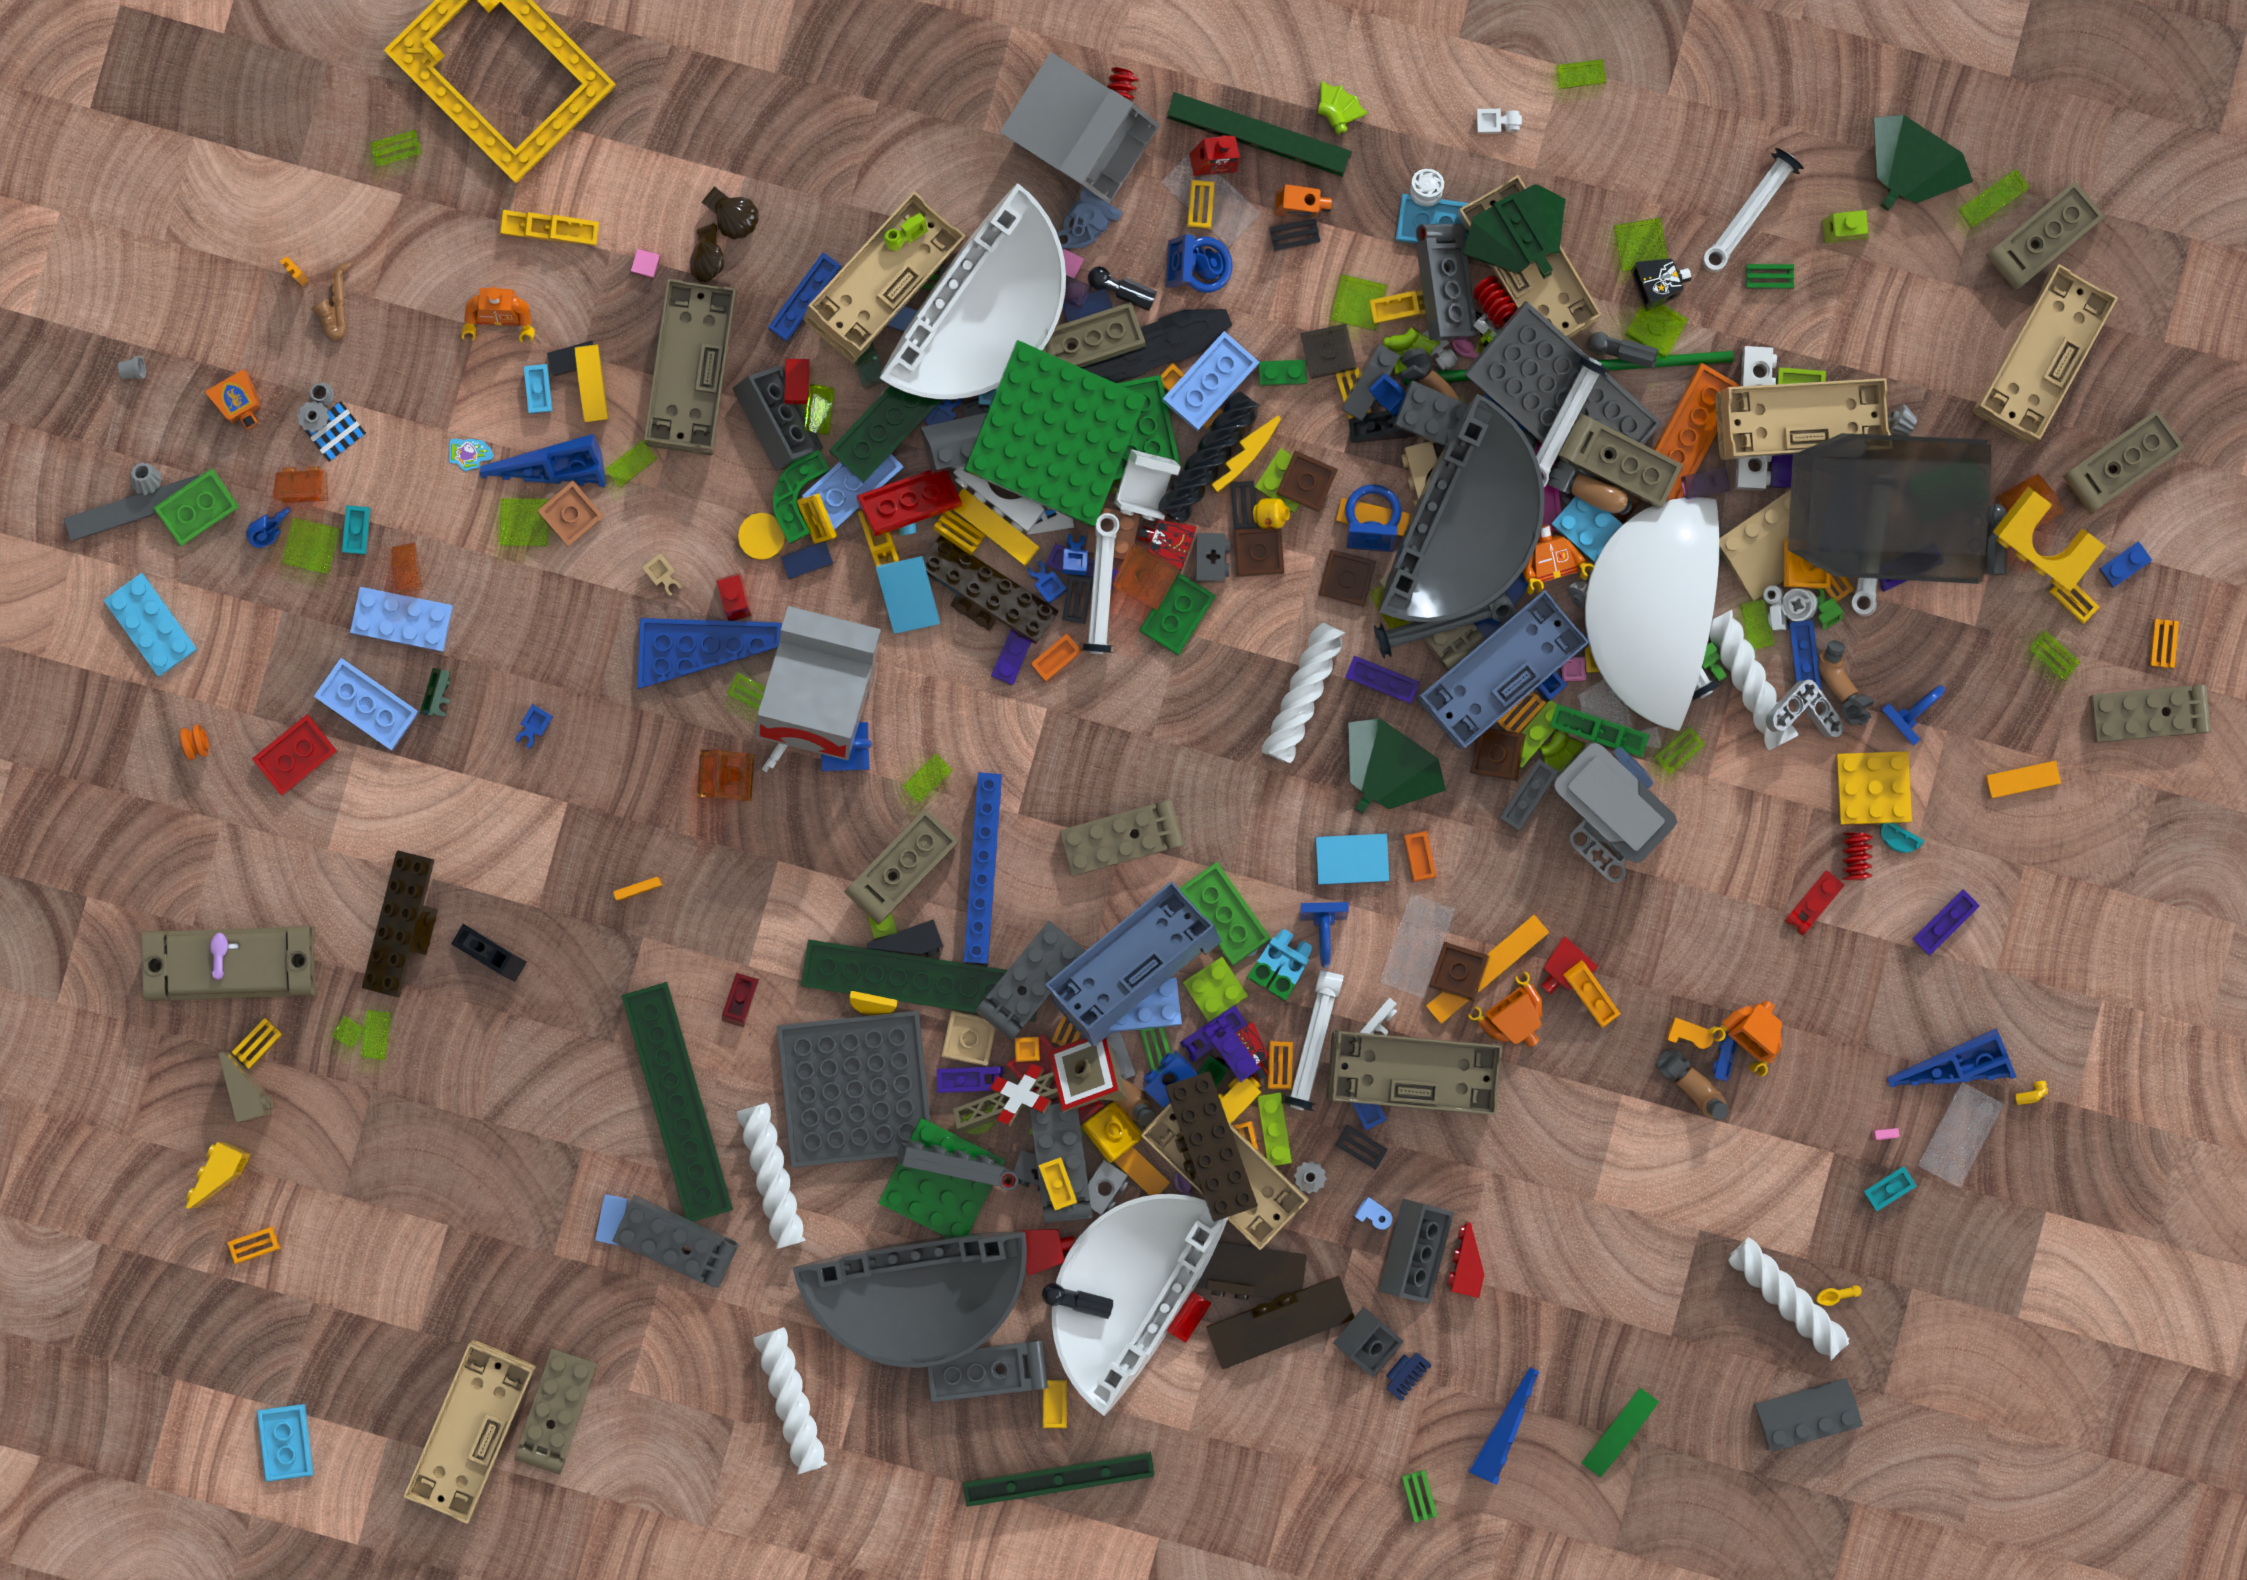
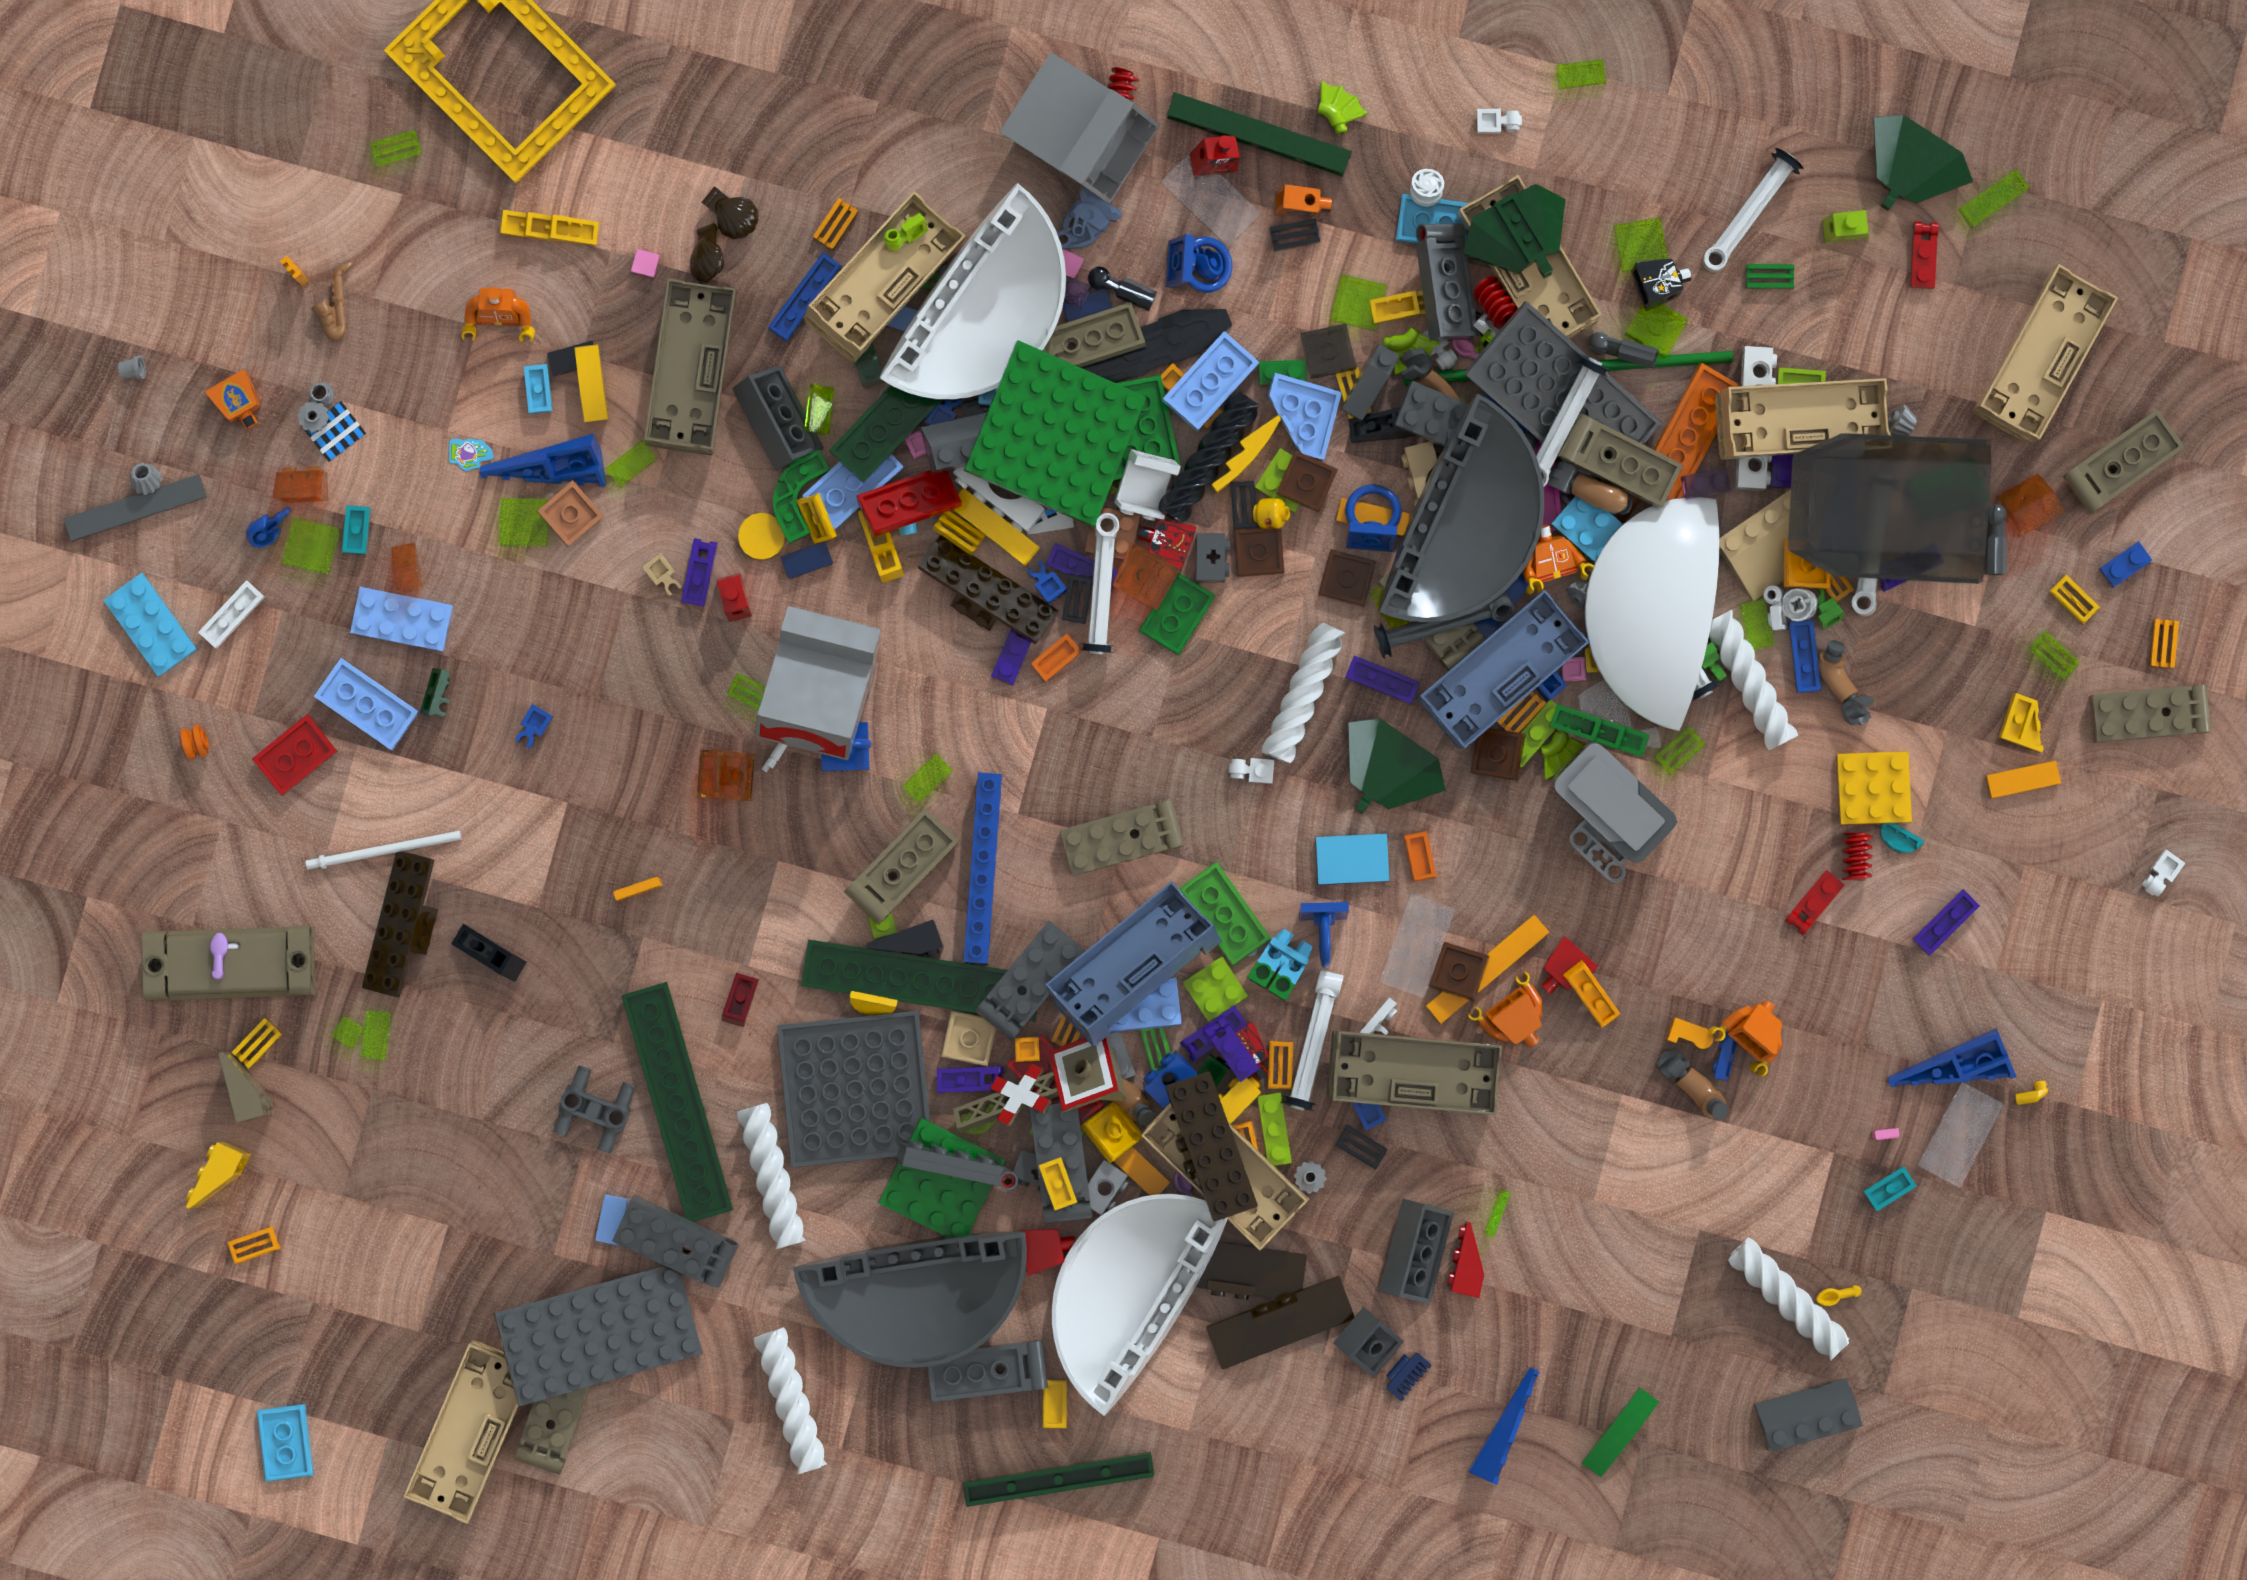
bright green tile [153,467,240,546] -> none
blue wing [637,618,782,689] -> none
red tile [784,359,810,404] -> none
medium azure tile [876,556,940,634] -> none
black piece [1042,1283,1113,1319] -> none
blue plate [1062,534,1088,576] -> none
red tile [1167,1291,1212,1343] -> none
yellow tile [1187,180,1215,230] -> none
light blue leg [1353,1196,1392,1230] -> none
blue panel [1369,373,1405,416] -> none
bright green tile [1402,1470,1438,1523] -> none
dark grey plate [1500,759,1559,831] -> none
sand blue tile [1613,746,1654,789] -> none
light grey beam [1766,680,1844,738] -> none
blue tile [1881,685,1945,746] -> none
dark tan hinge [1985,181,2105,291] -> none
yellow arch [1993,487,2106,591] -> none
none -> white plate [198,580,265,649]
none -> white bar [306,830,462,870]
none -> dark grey plate [493,1266,703,1407]
none -> dark grey piece [553,1065,636,1154]
none -> dark purple plate [681,538,718,607]
none -> light orange tile [813,198,859,250]
none -> bright pink tile [905,430,927,460]
none -> white plate [1228,758,1274,784]
none -> light blue plate [1267,373,1342,461]
none -> clear neon green tile [1484,1189,1511,1237]
none -> red plate [1910,221,1939,289]
none -> yellow wing [1998,693,2044,753]
none -> white plate [2142,849,2185,897]

